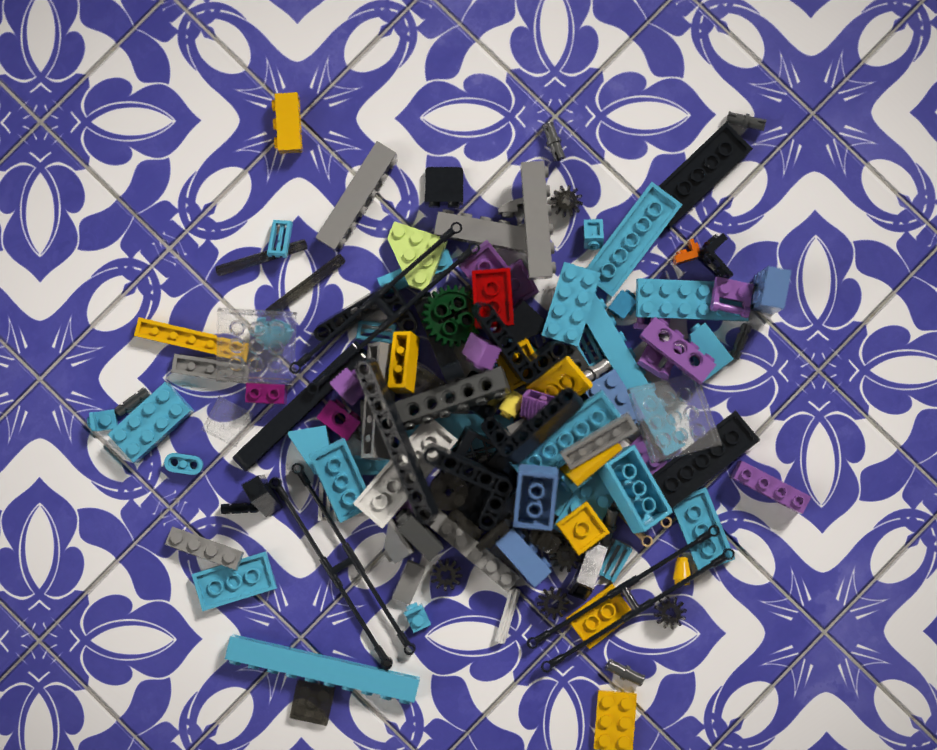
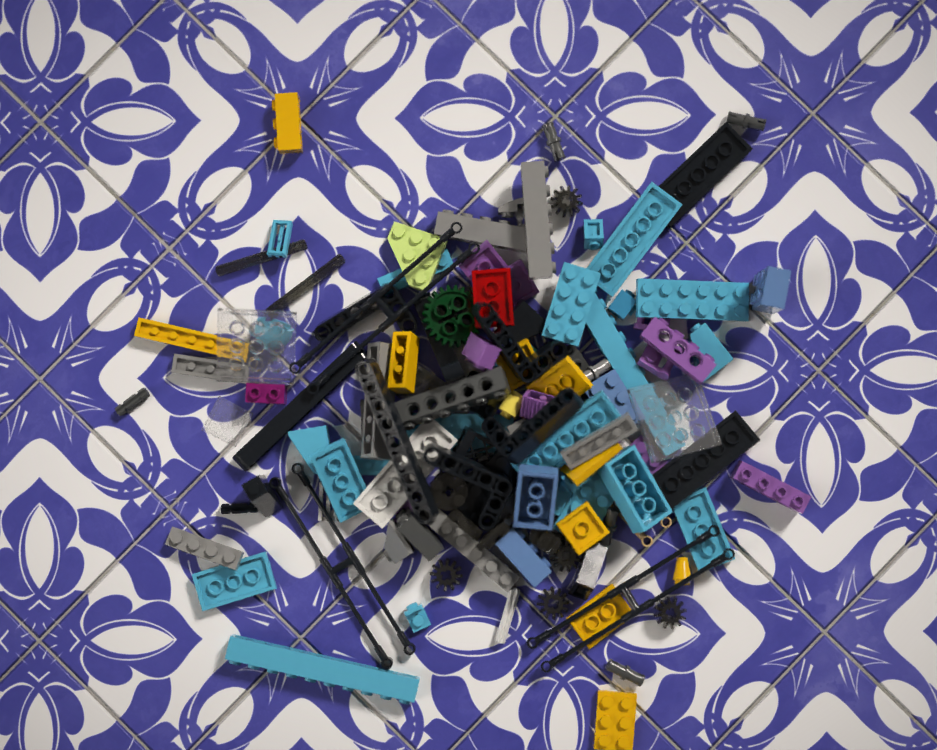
medium azure bracket [87,409,118,432] -> none
medium azure brick [108,382,194,463] -> none
medium azure plate [164,453,204,475] -> none
clear smoke plate [289,679,336,726] -> none
light grey brick [316,141,398,252] -> none
magenta brick [316,399,361,441] -> none
medium lavender brick [330,368,365,406] -> none
medium azure tile [356,320,397,344] -> none
light grey slope [392,559,426,605] -> none
black bracket [425,167,463,208] -> none
medium azure tile [576,327,603,366] -> none
medium azure tile [599,539,633,583] -> none
orange bracket [672,239,700,266] -> none
black bracket [700,233,734,279] -> none
medium lavender plate [710,277,754,318] -> none
dark grey axle [730,323,752,360] -> none

